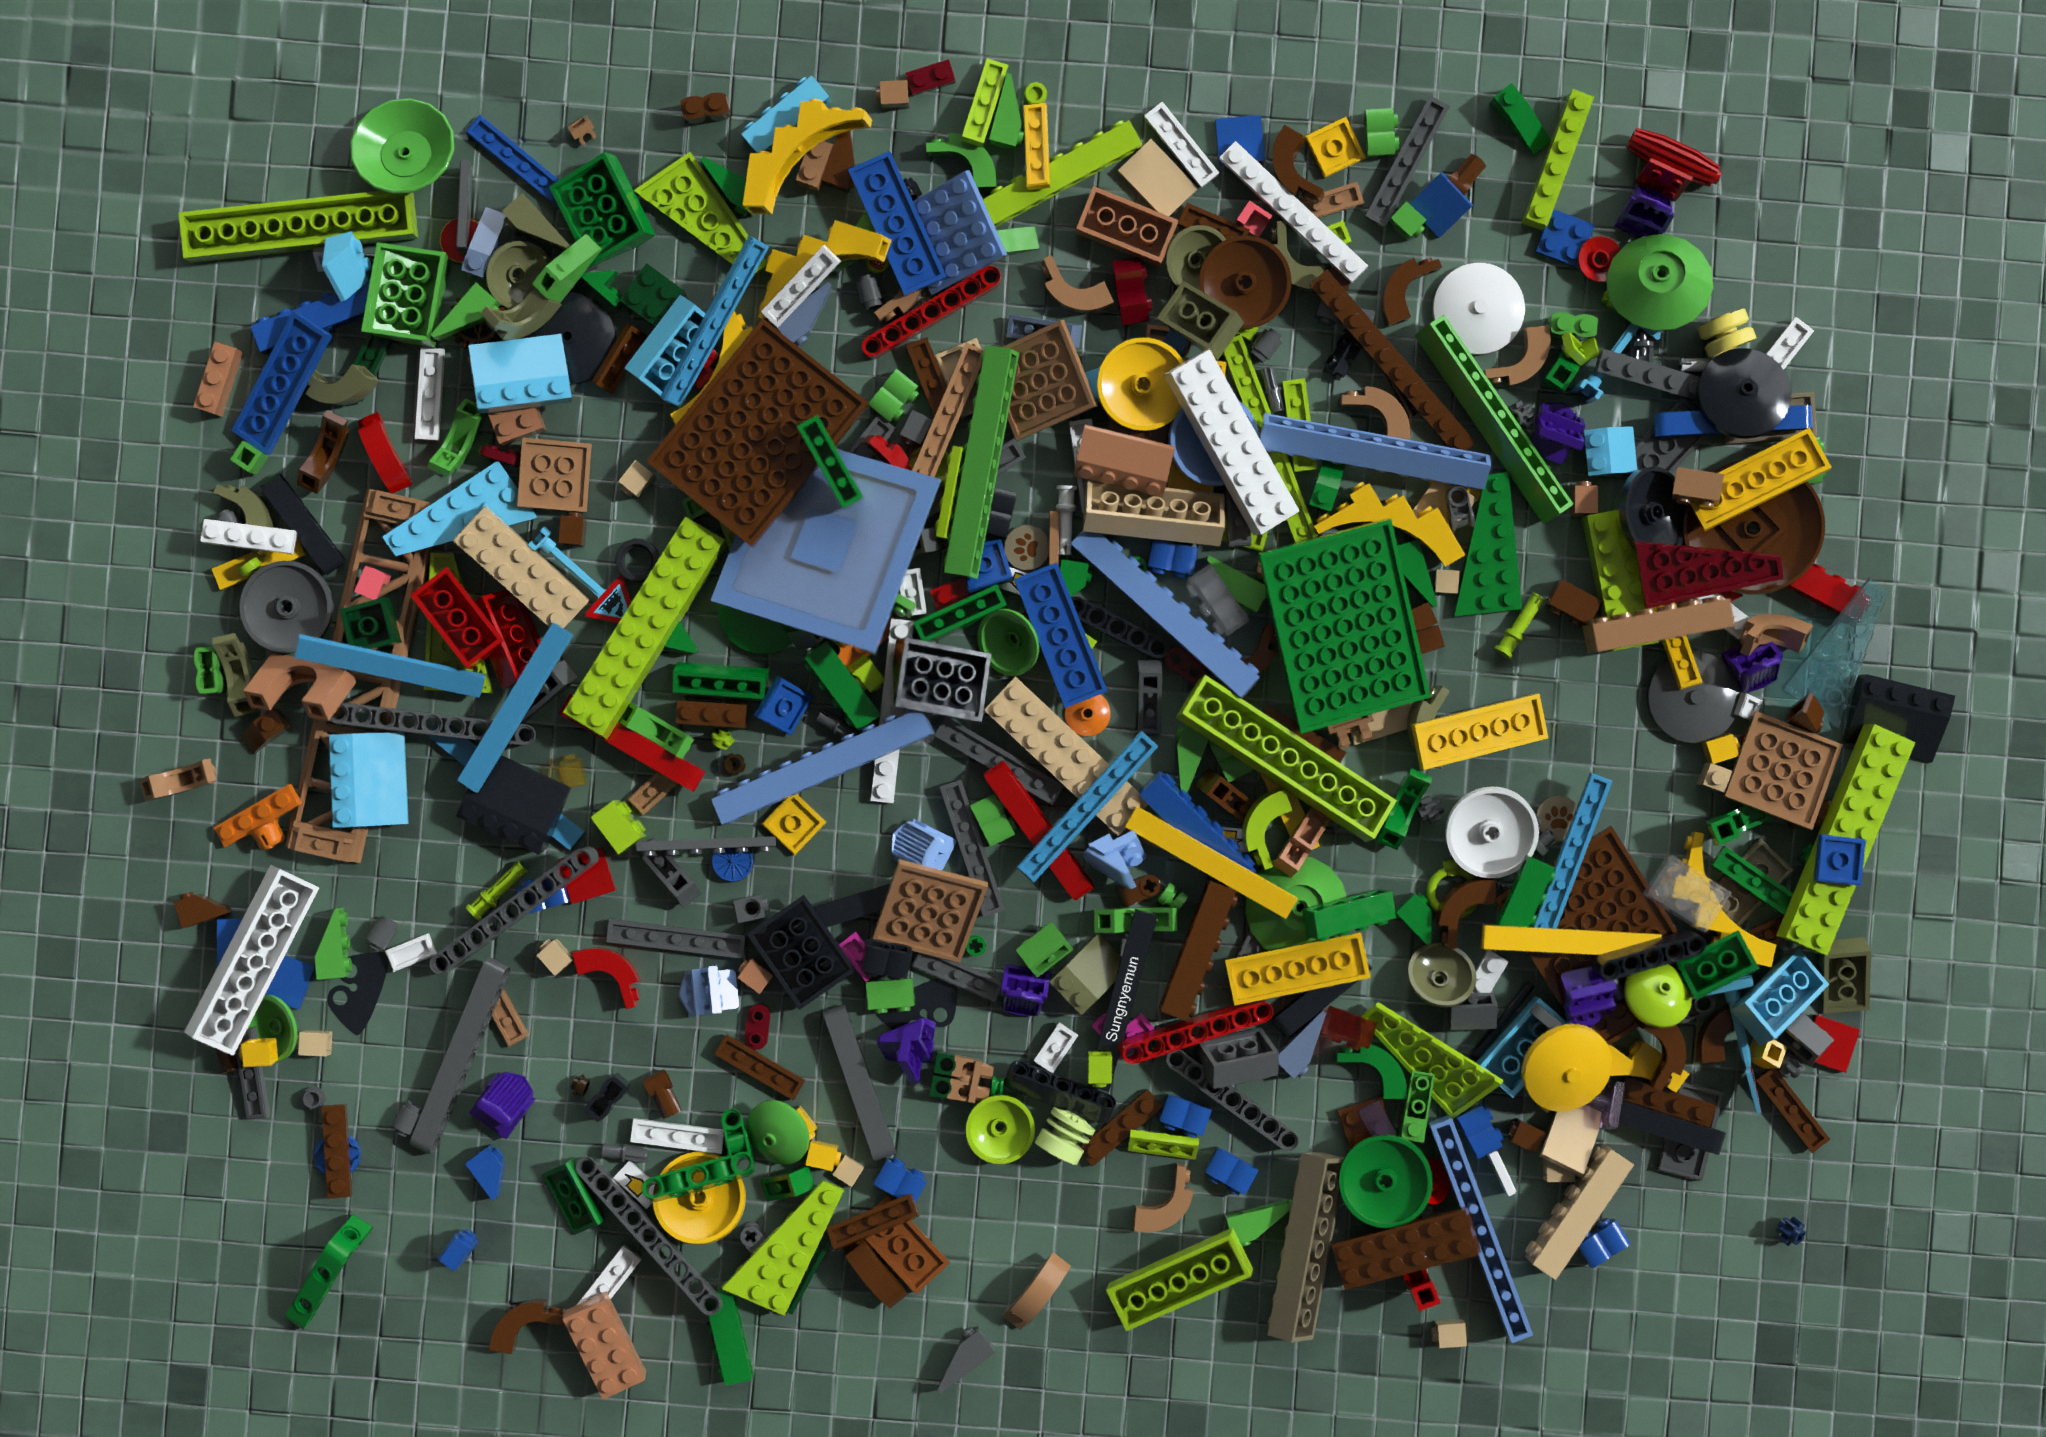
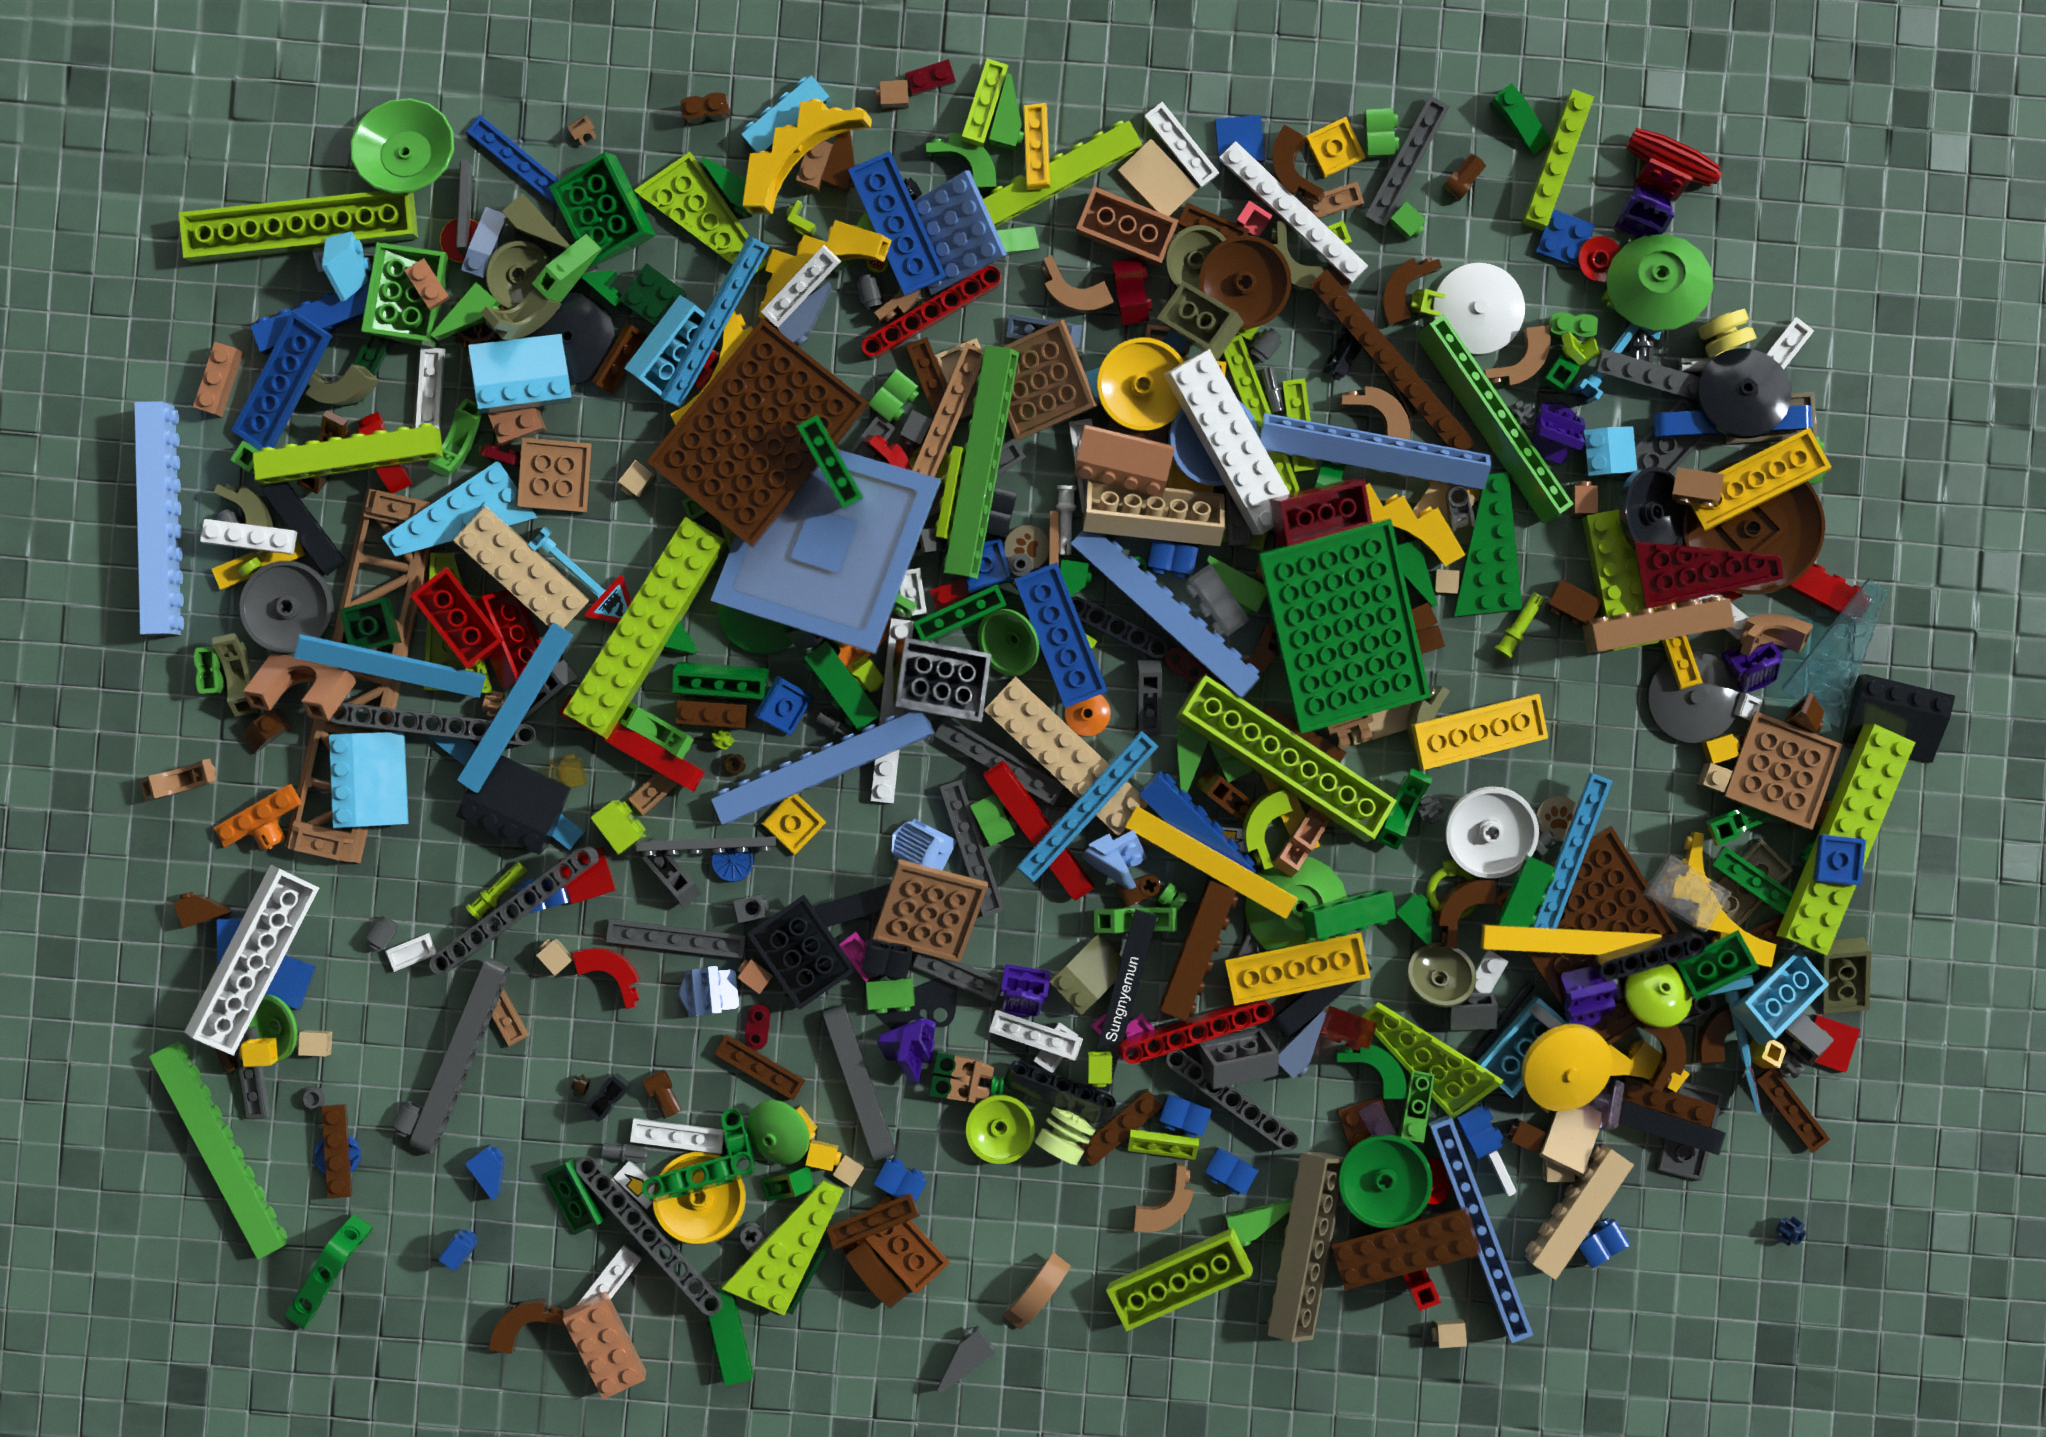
bright green slope [315,907,352,980] -> none
black piece [327,952,388,1035] -> none
coral panel [354,566,391,600] -> none
dark purple piece [469,1072,535,1139] -> none
reddish brown brick [558,512,587,547] -> none
black tyre [615,538,660,582] -> none
green bush [966,935,986,956] -> none
bright green brick [1016,922,1073,978] -> none
lime tile [1024,82,1047,105] -> none
blue tile [1409,172,1473,238] -> none
none -> light blue brick [135,401,184,636]
none -> bright green brick [149,1041,288,1260]
none -> lime brick [253,423,443,485]
none -> nougat plate [404,259,450,311]
none -> medium nougat gear [482,691,506,720]
none -> lime bracket [786,200,817,237]
none -> white plate [989,1010,1083,1061]
none -> dark grey brick [1009,553,1032,577]
none -> dark red brick [1269,478,1372,547]
none -> lime window [1410,289,1445,317]

